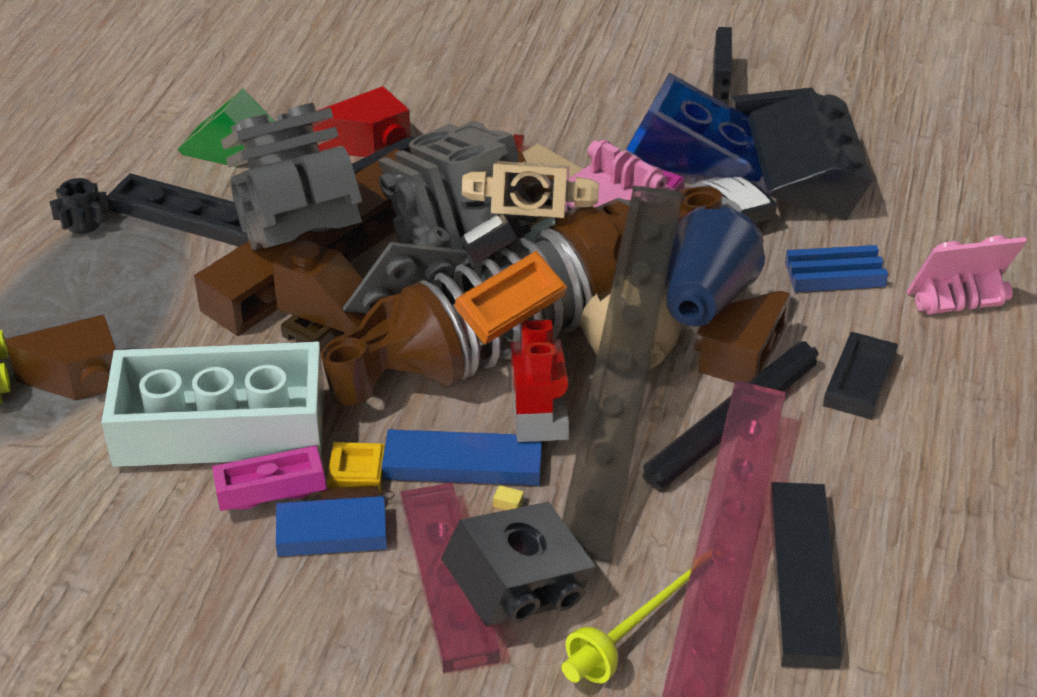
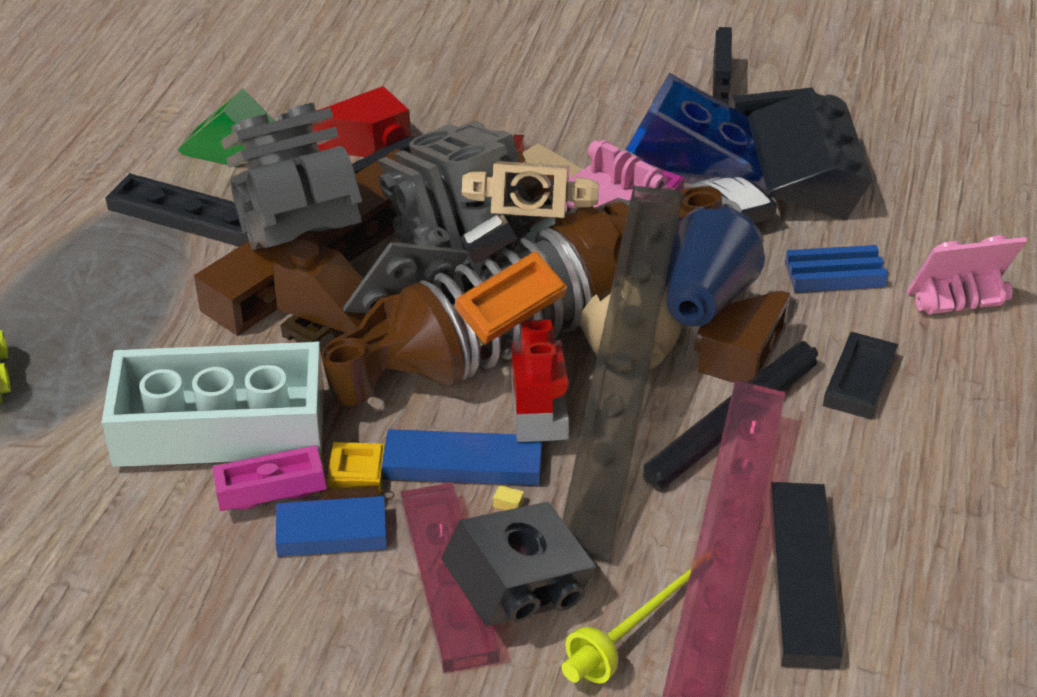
reddish brown slope [5,314,116,400] -> none
black gear [49,178,110,234] -> none

